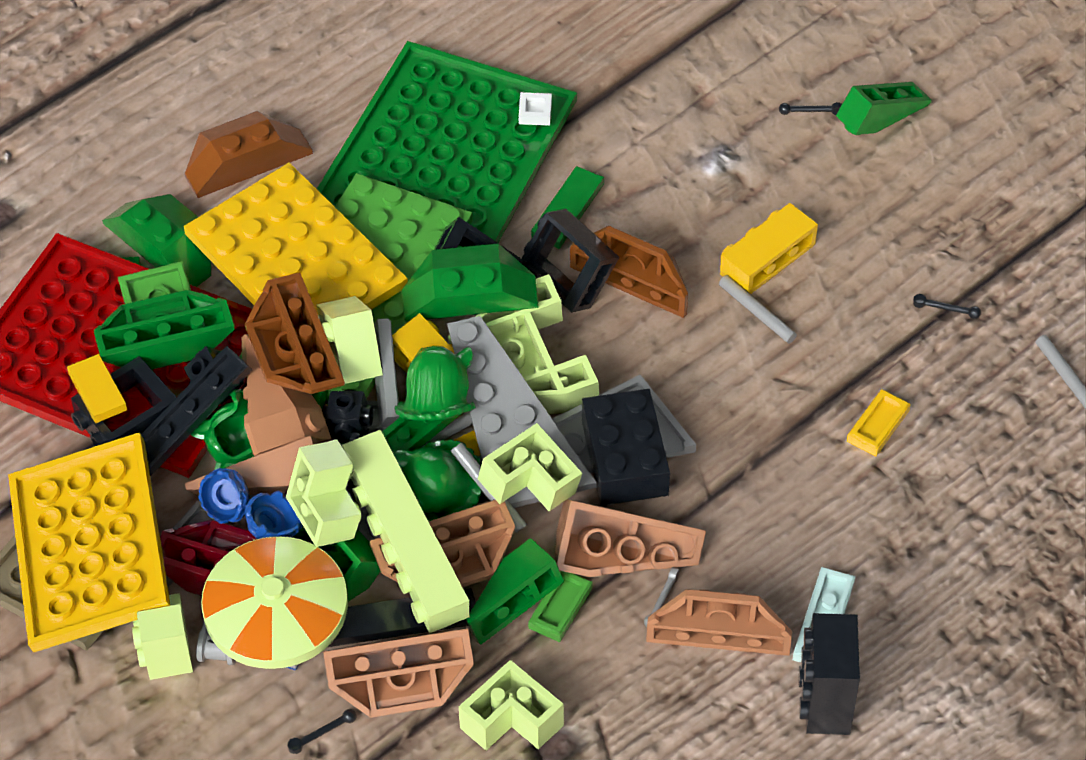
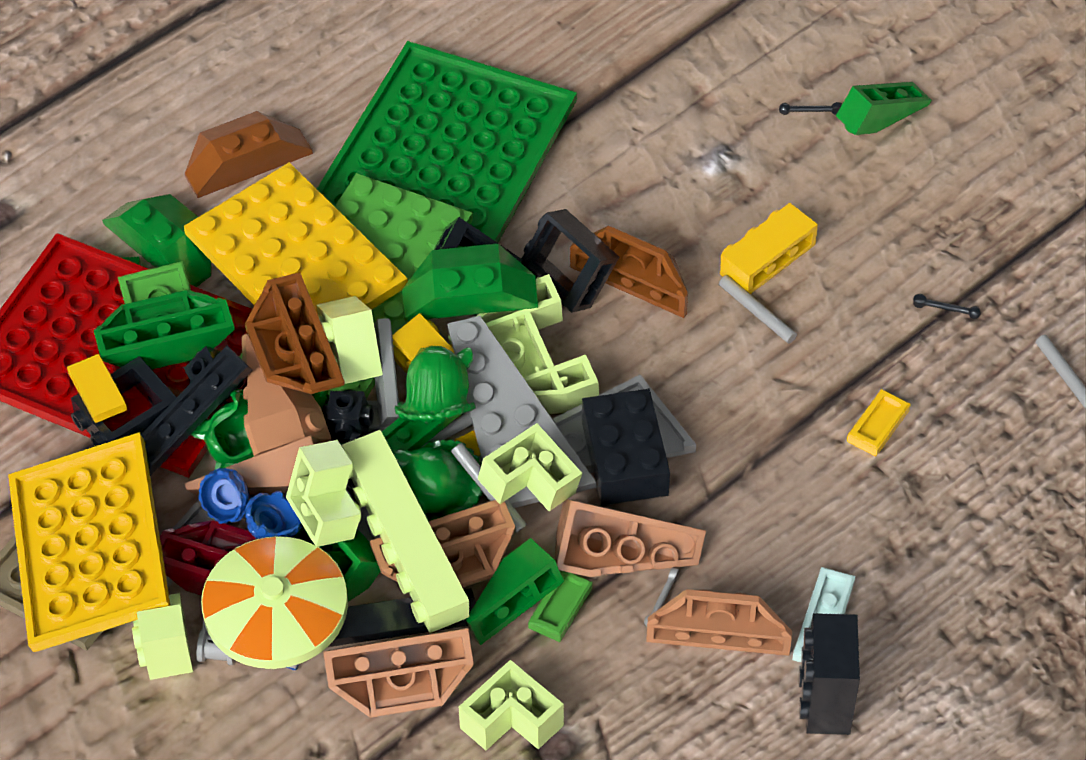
black hinge [287,709,357,754] -> none
white plate [519,92,552,125] -> none
green tile [531,166,604,249] -> none

